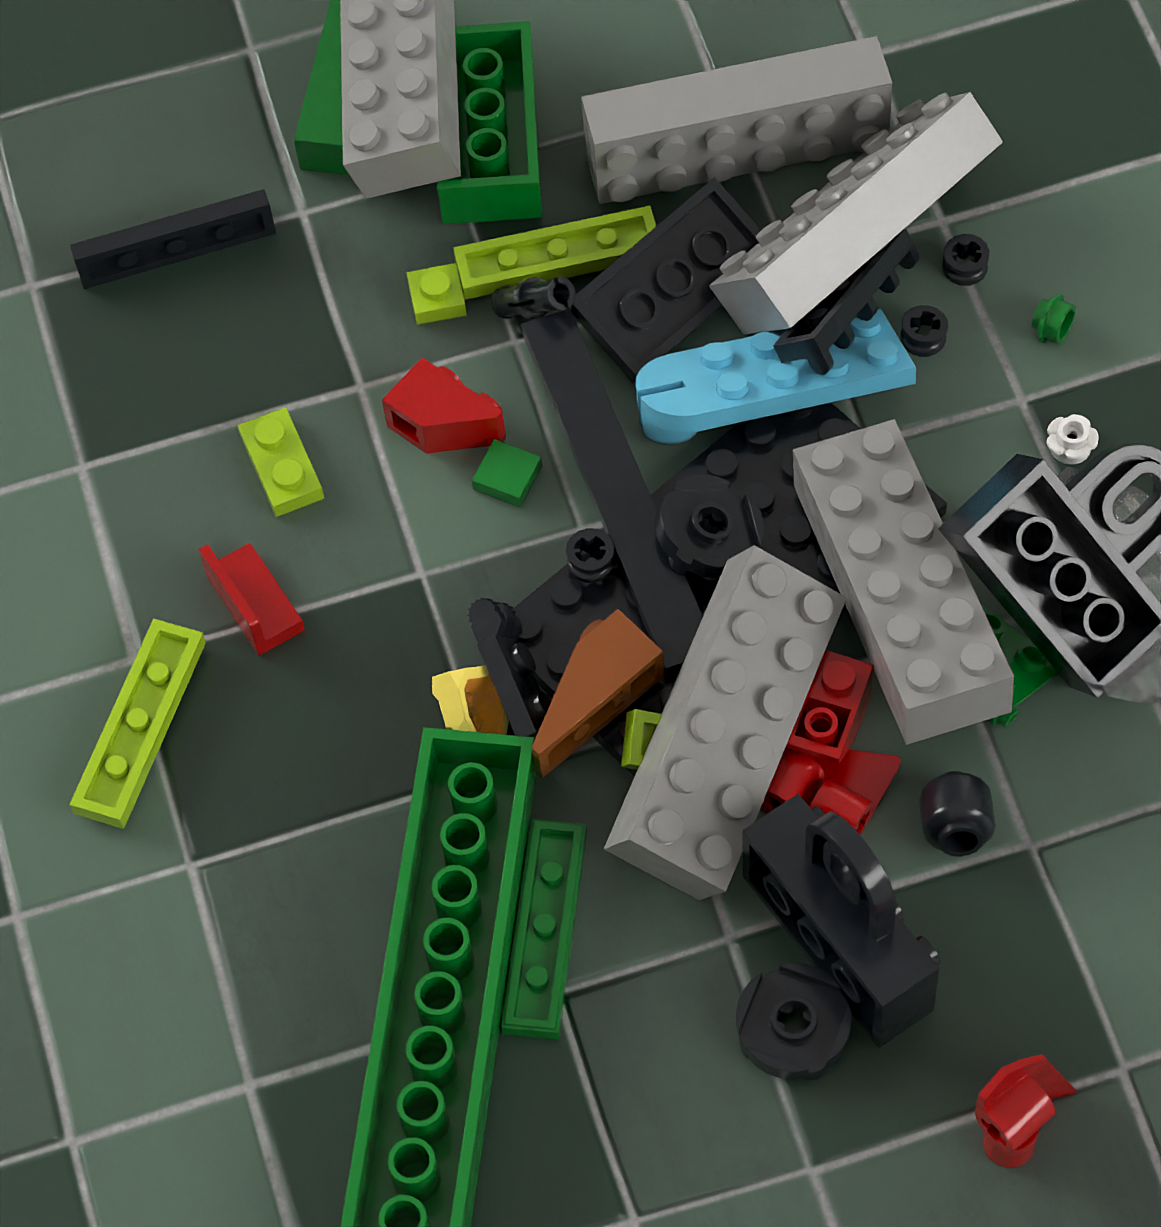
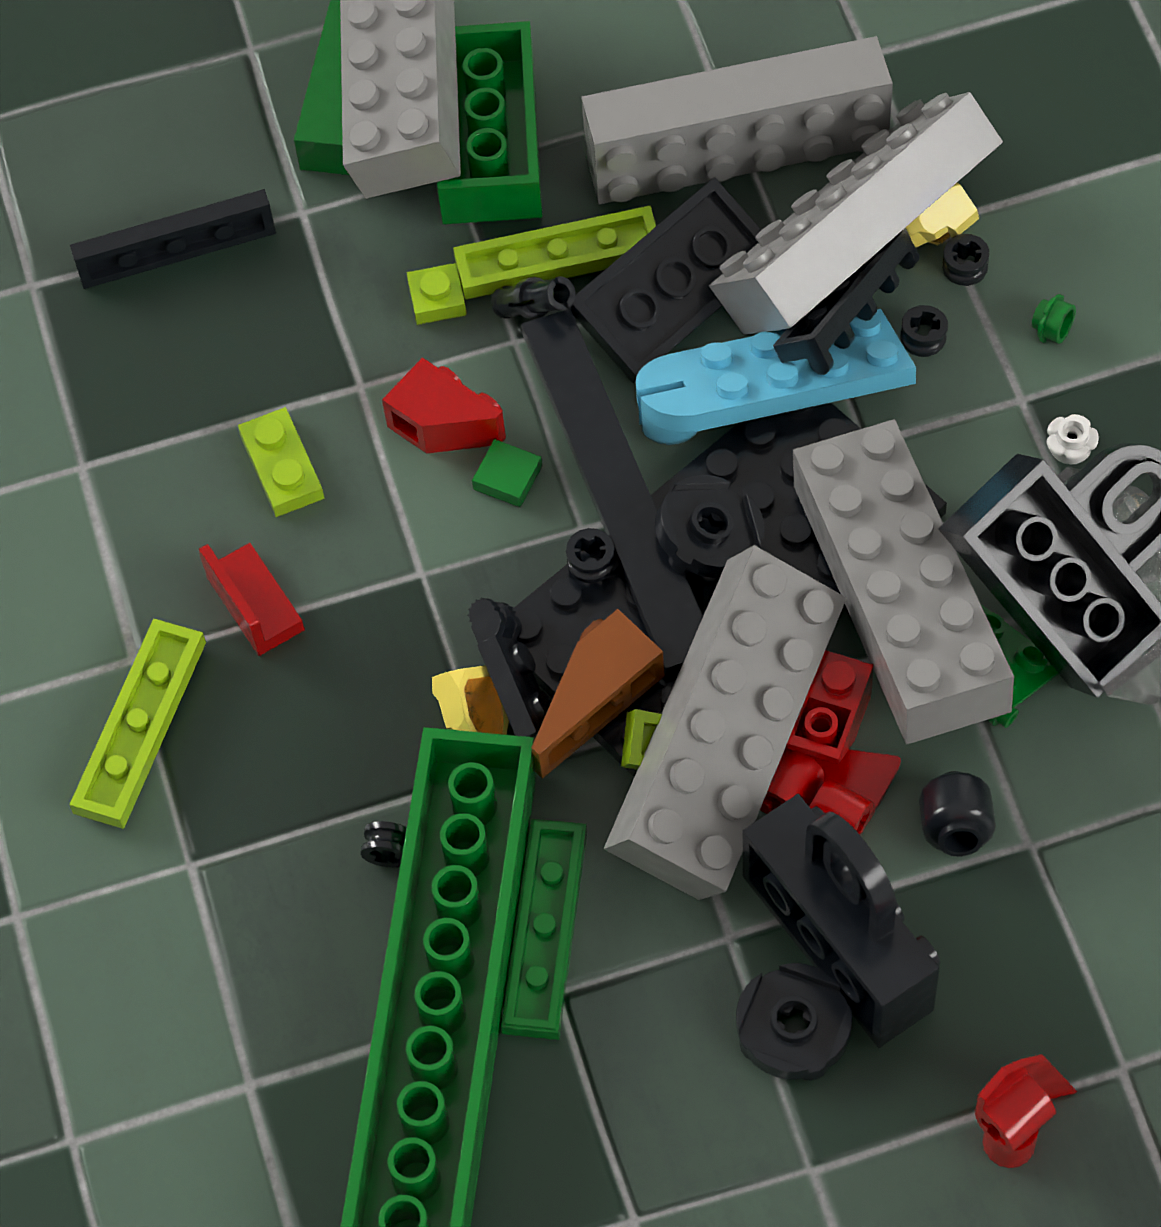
none -> black bush [360,821,407,868]
none -> light yellow rock [906,182,979,248]

